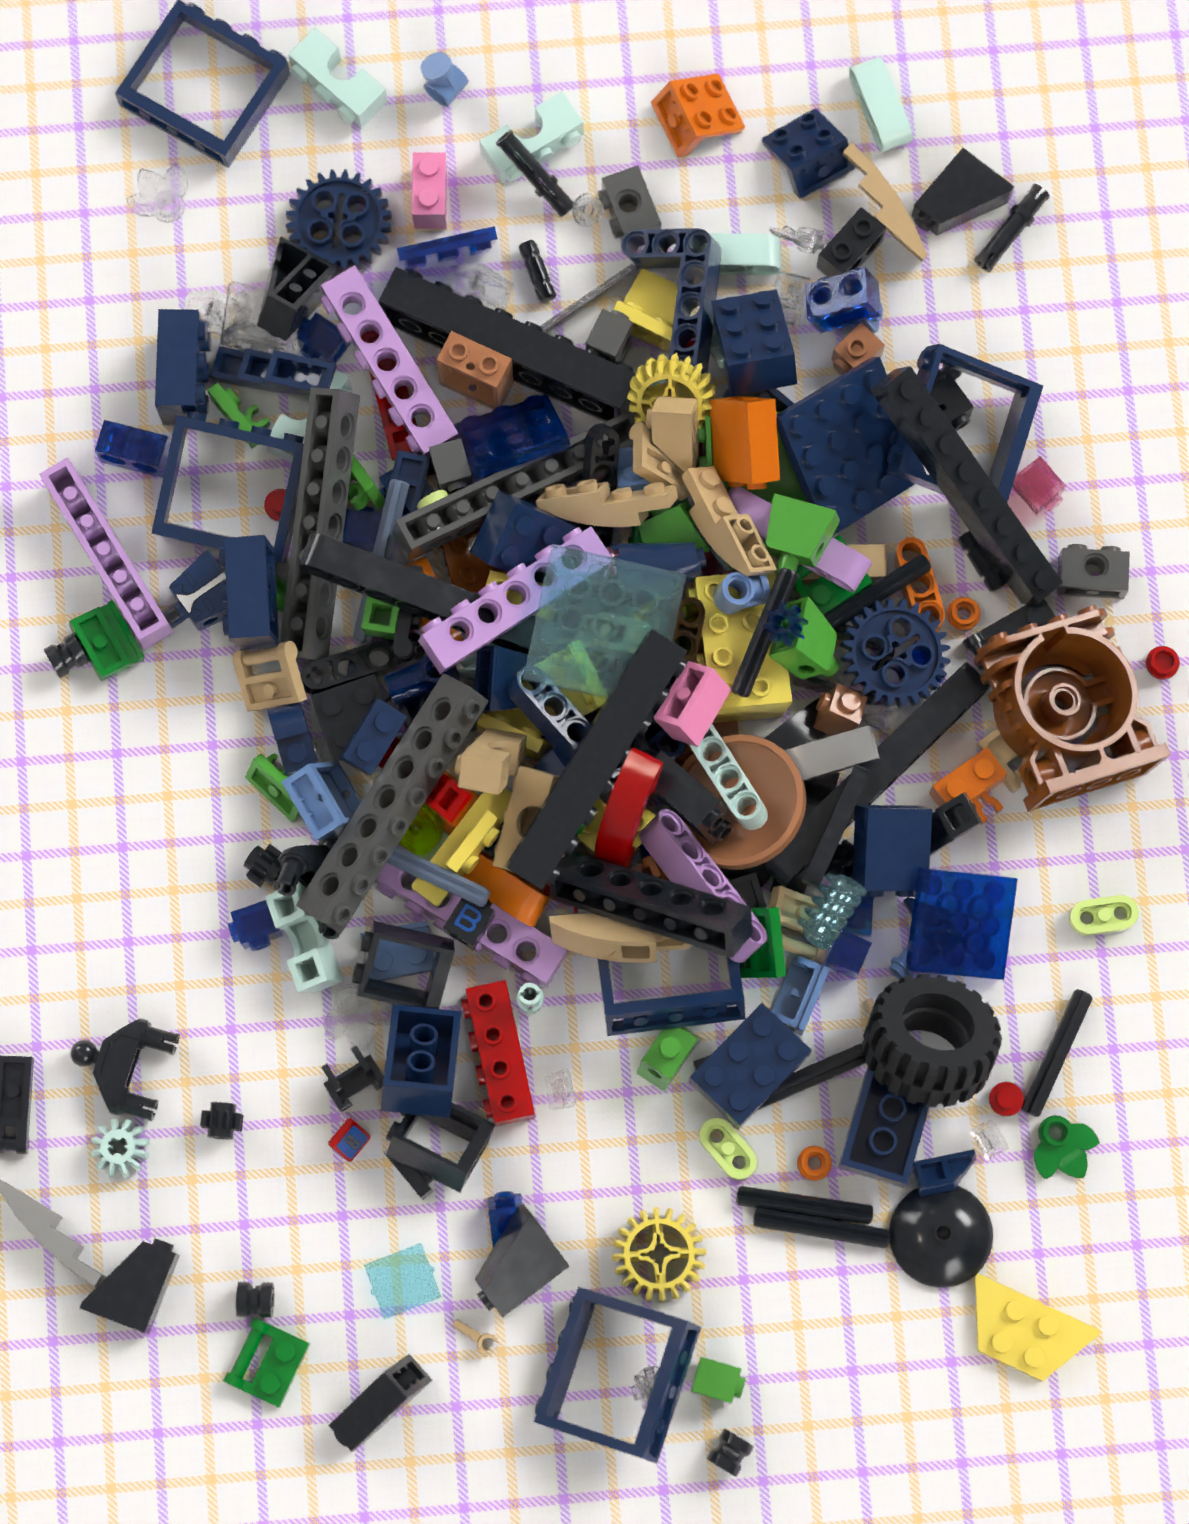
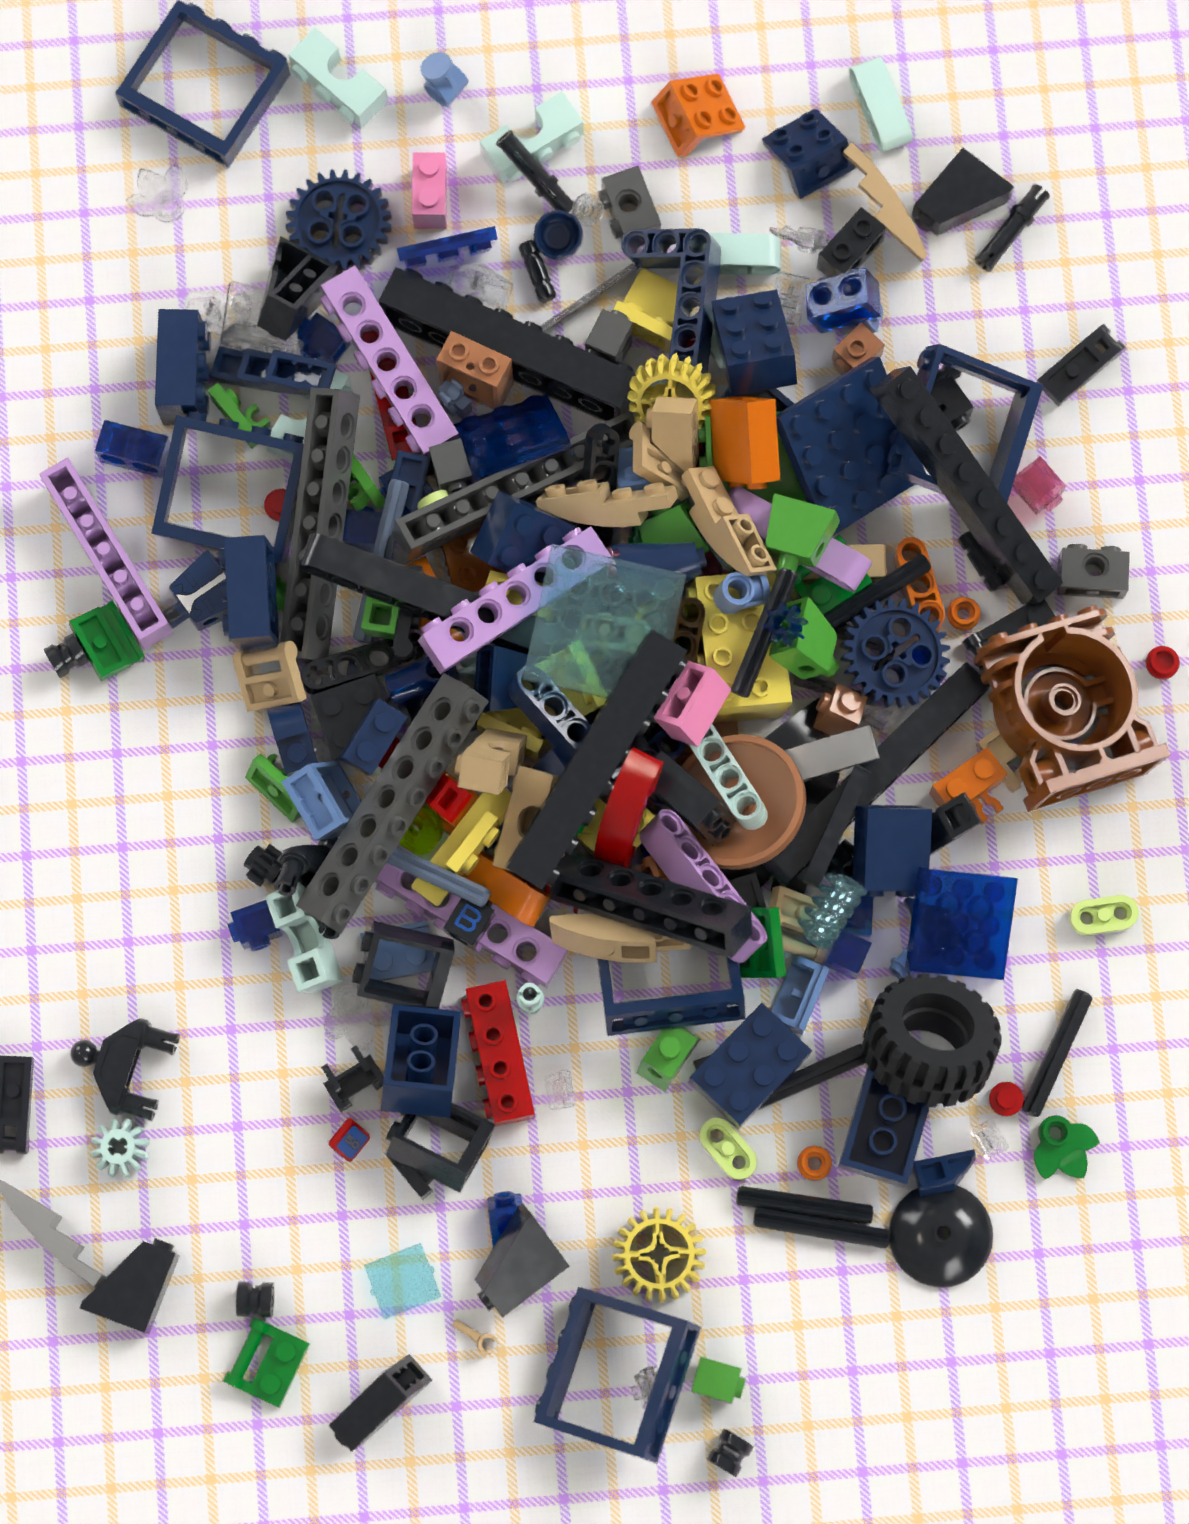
black gear [200,1102,244,1140] -> none
light yellow wing [974,1273,1101,1381] -> none
none -> sand blue plate [438,378,472,420]
none -> dark blue hair [533,210,584,260]
none -> black plate [1036,324,1126,407]

